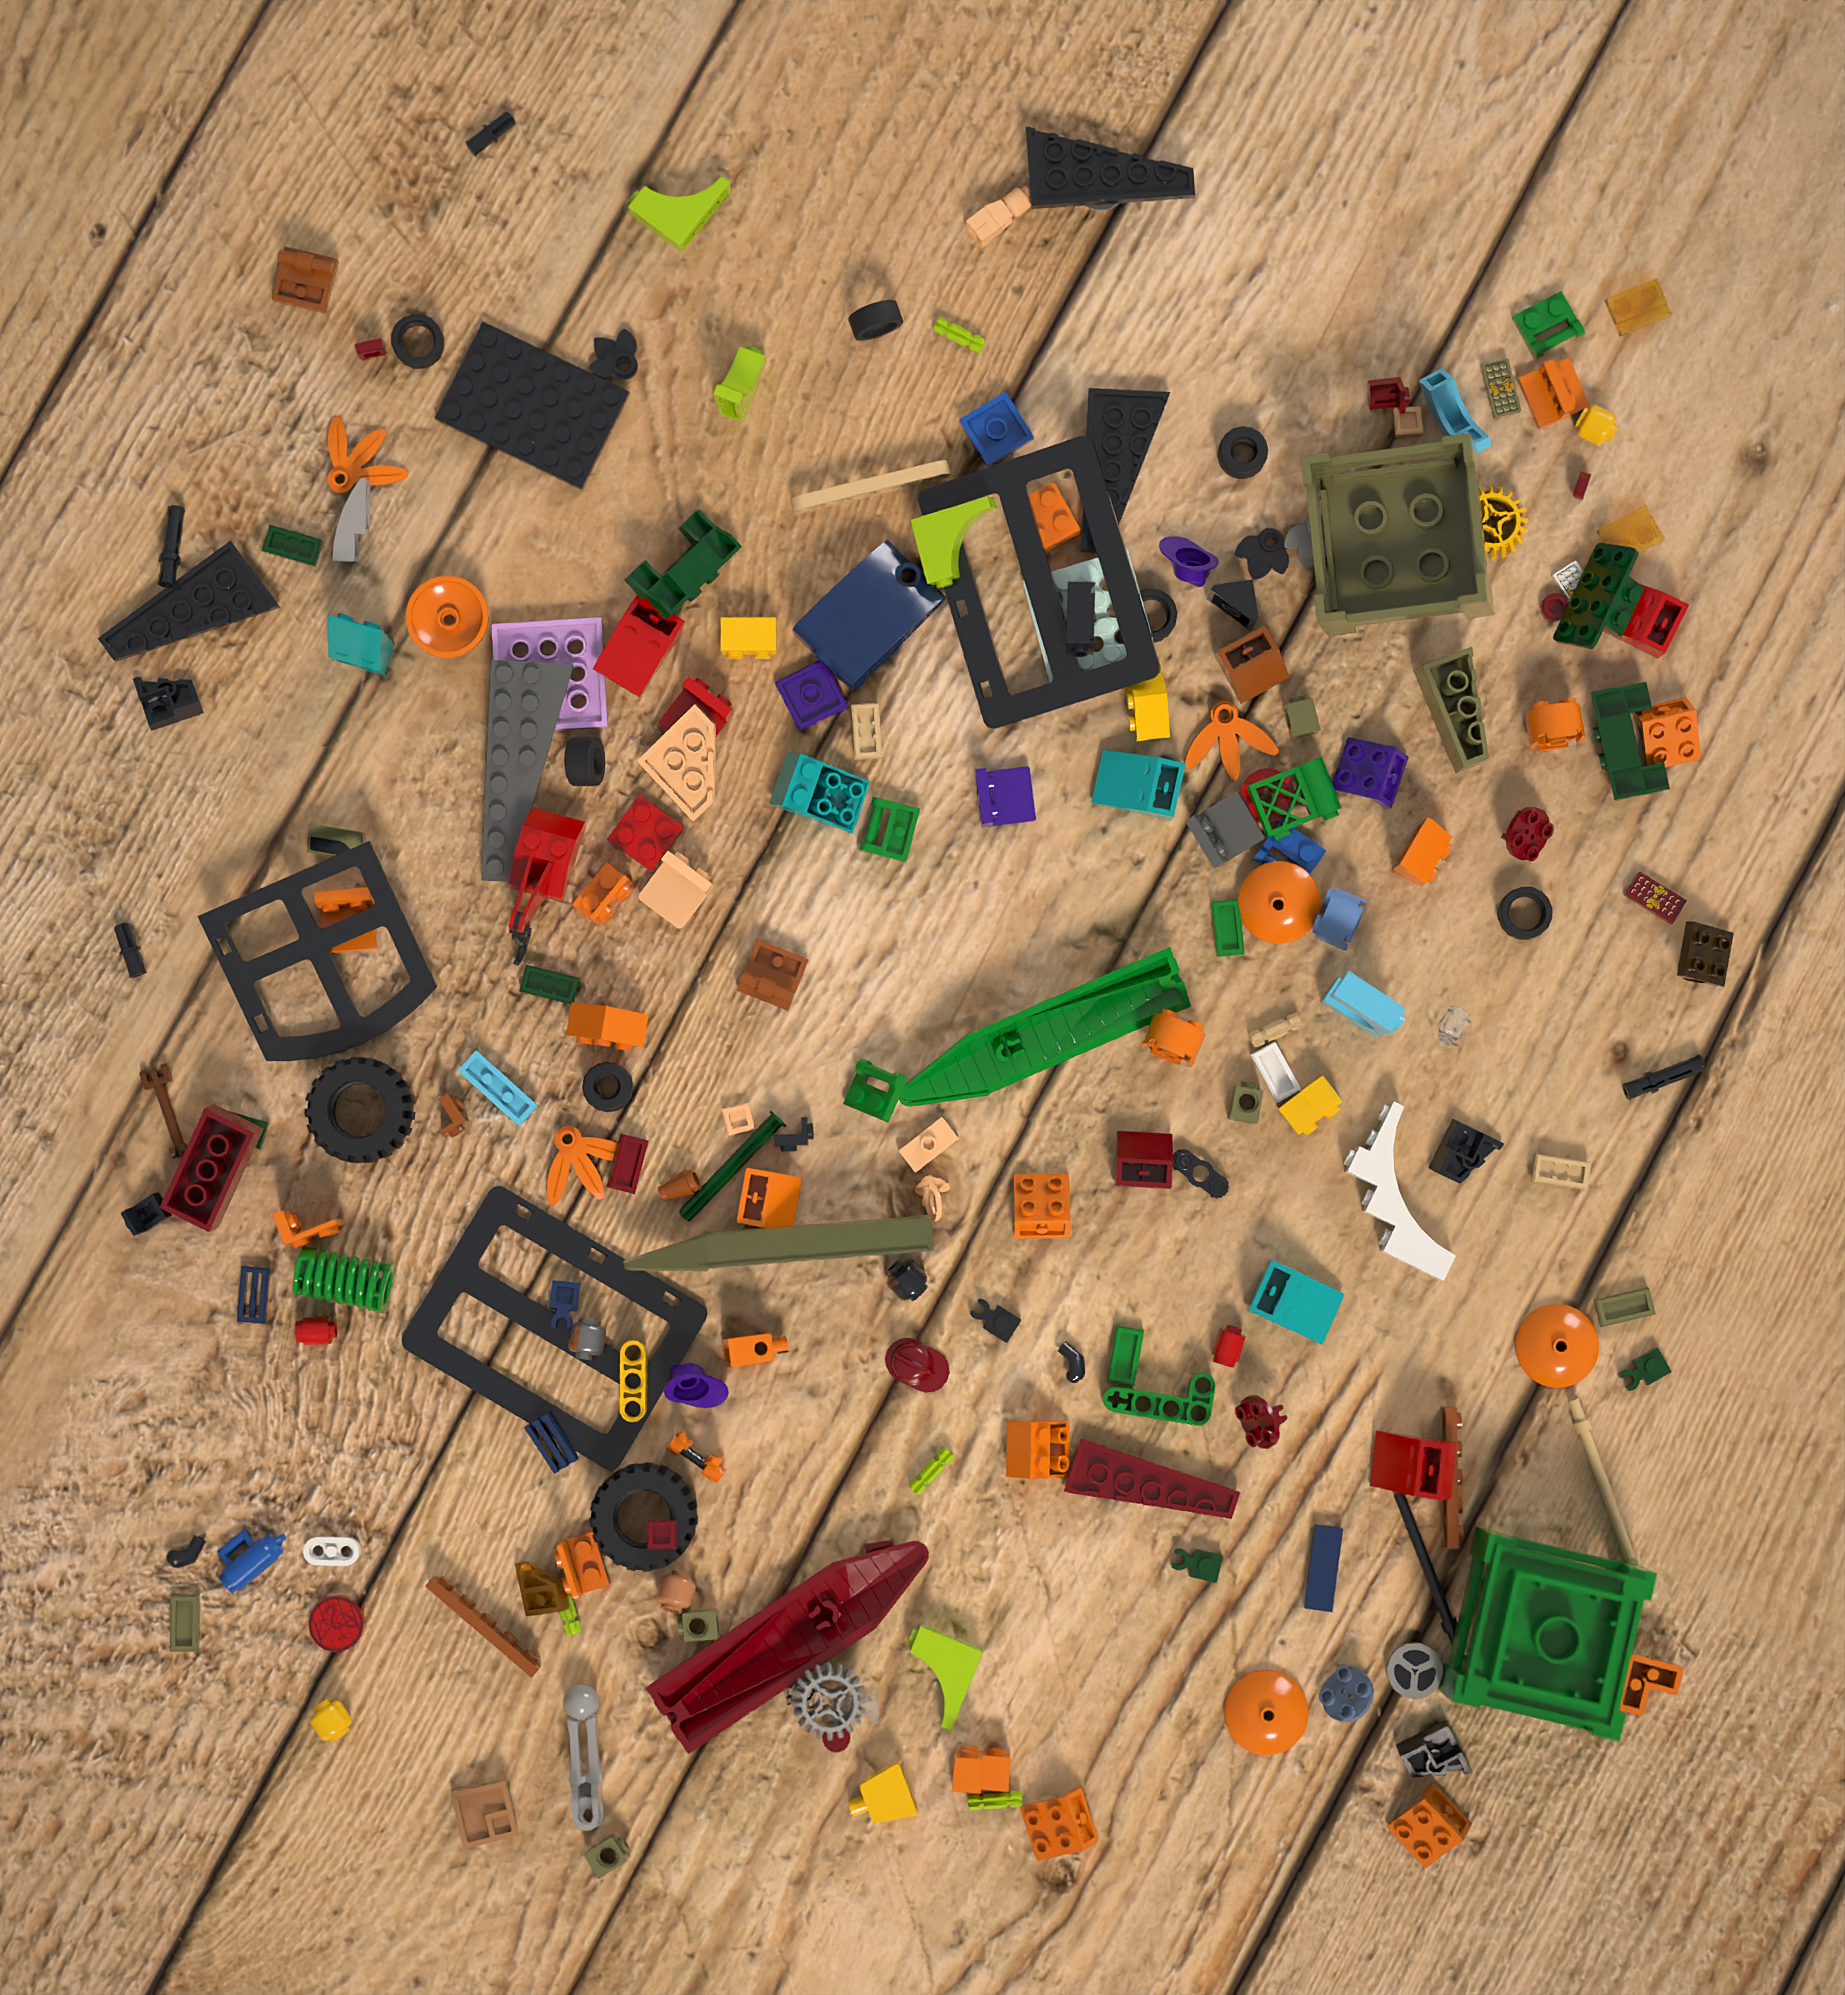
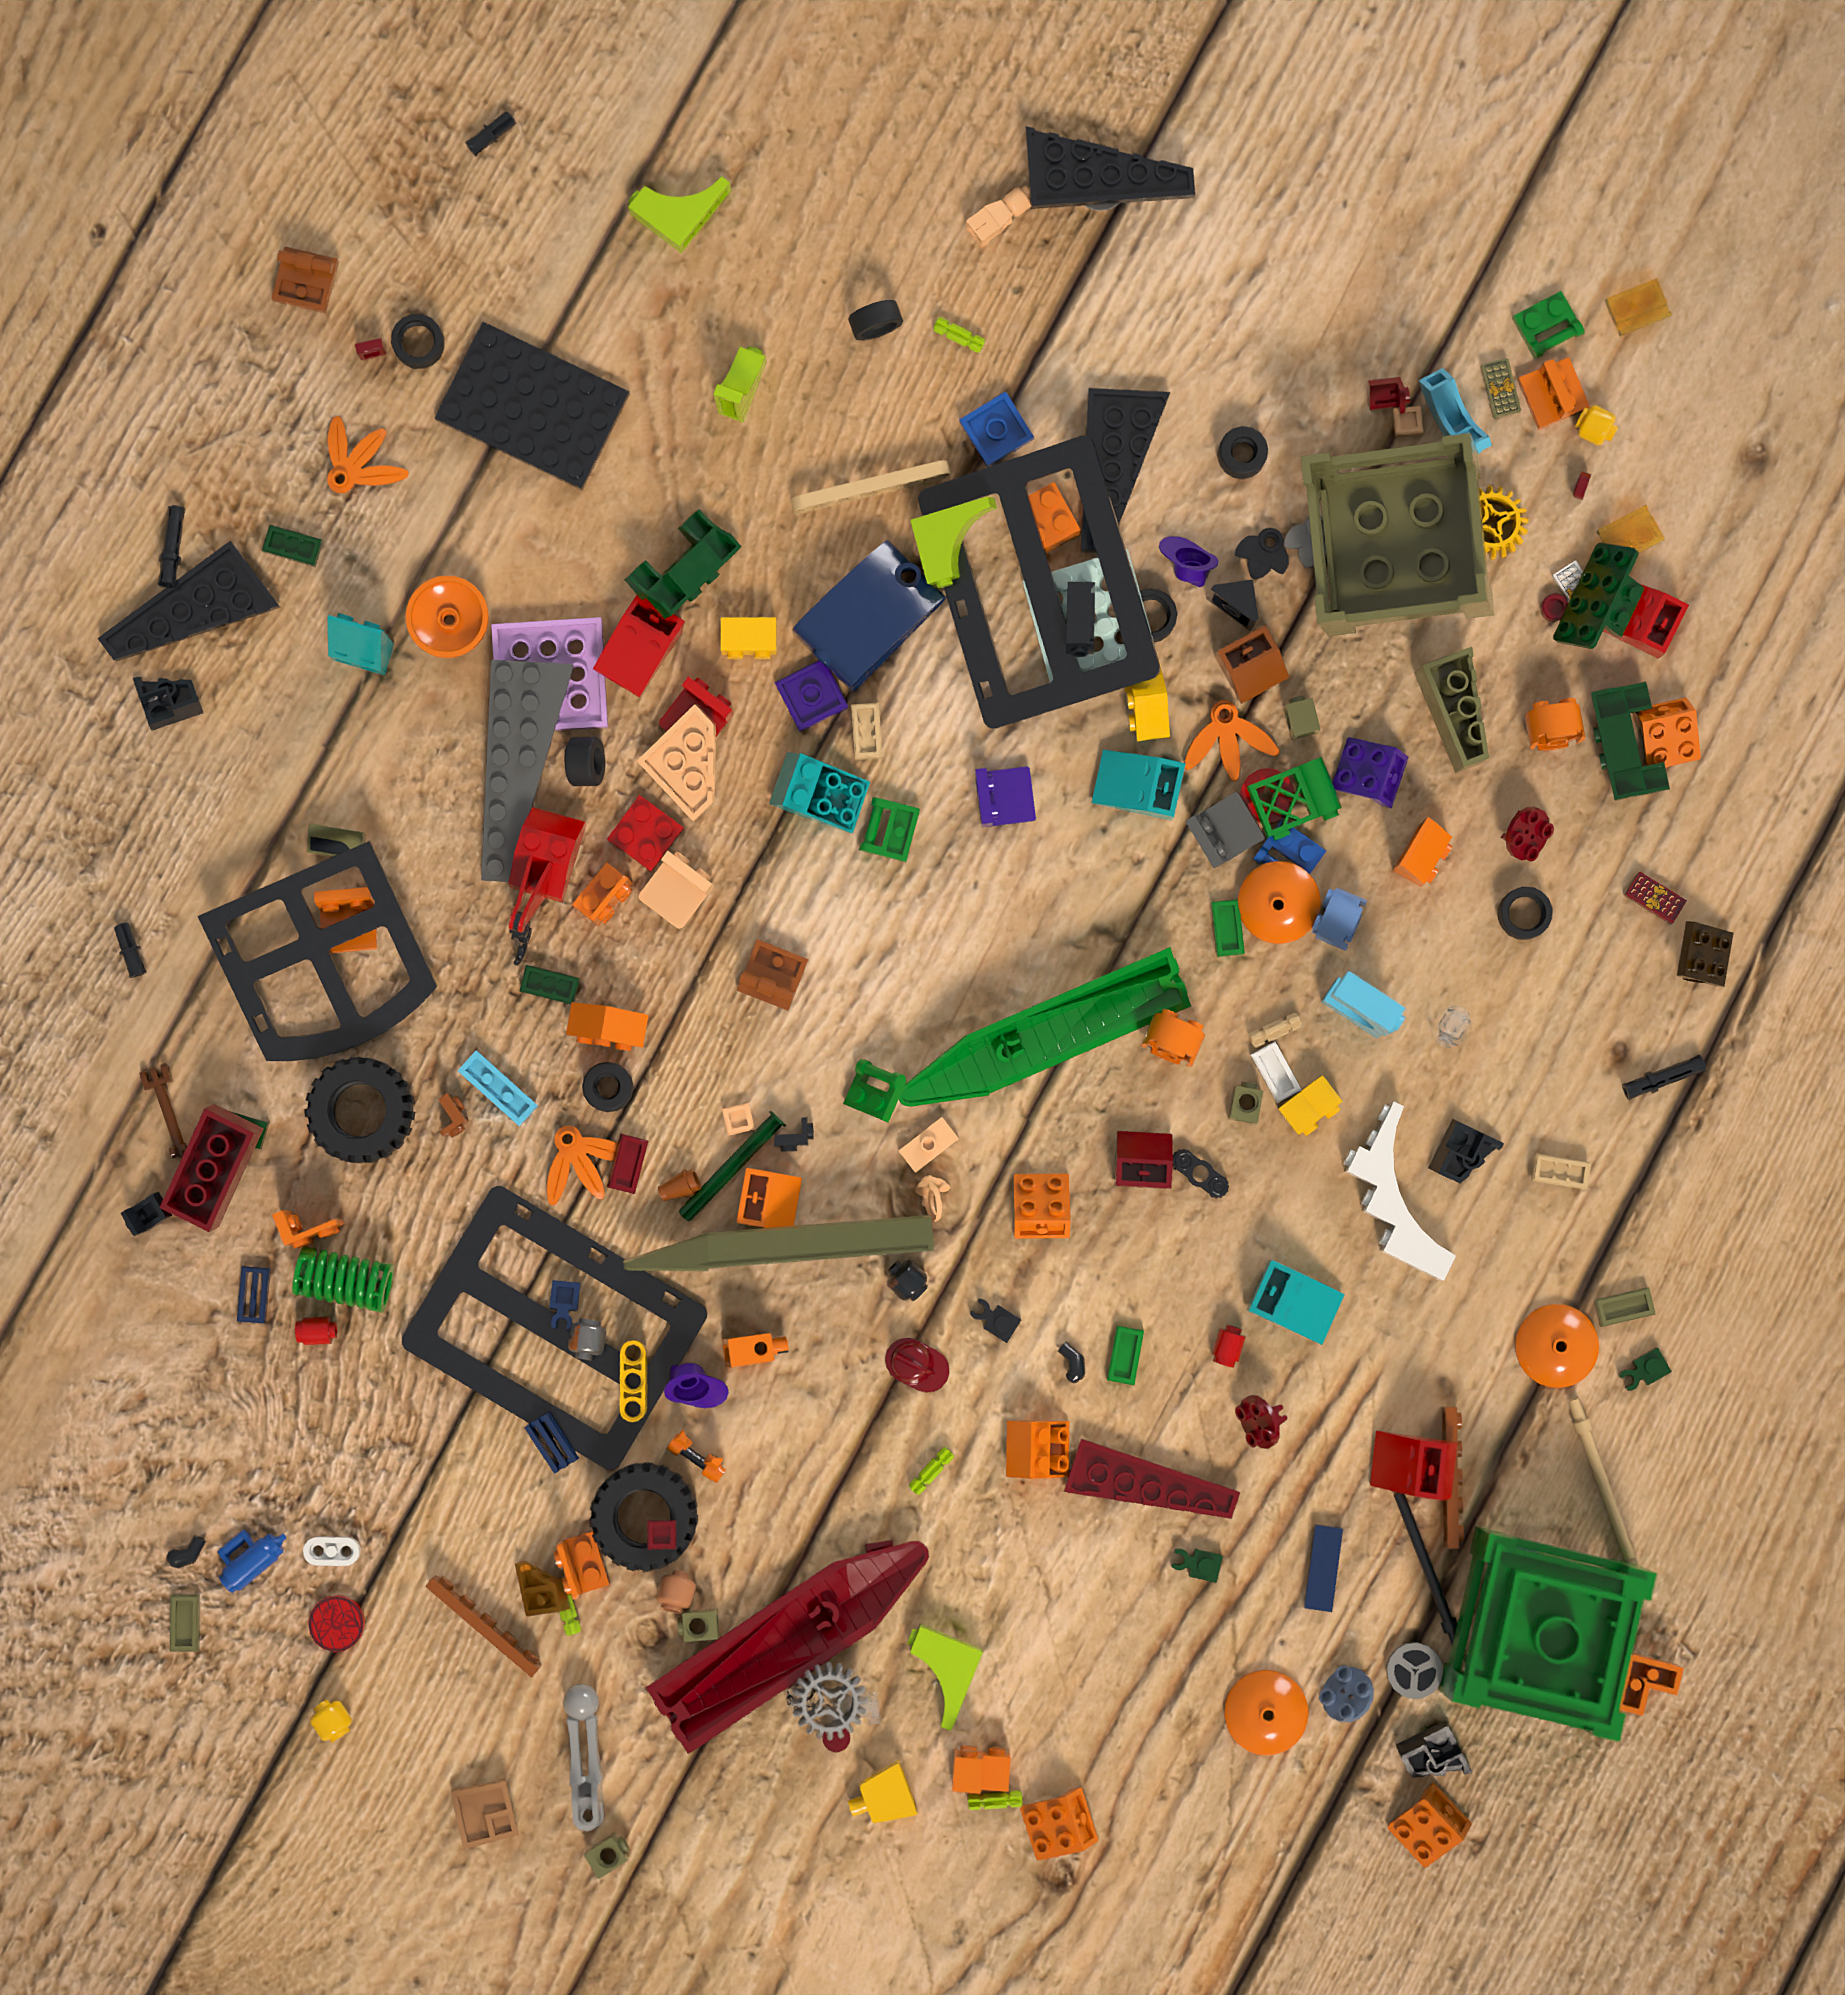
light grey slope [332,478,370,562] -> none
black plate [589,329,638,380] -> none
green beam [1102,1372,1215,1426] -> none

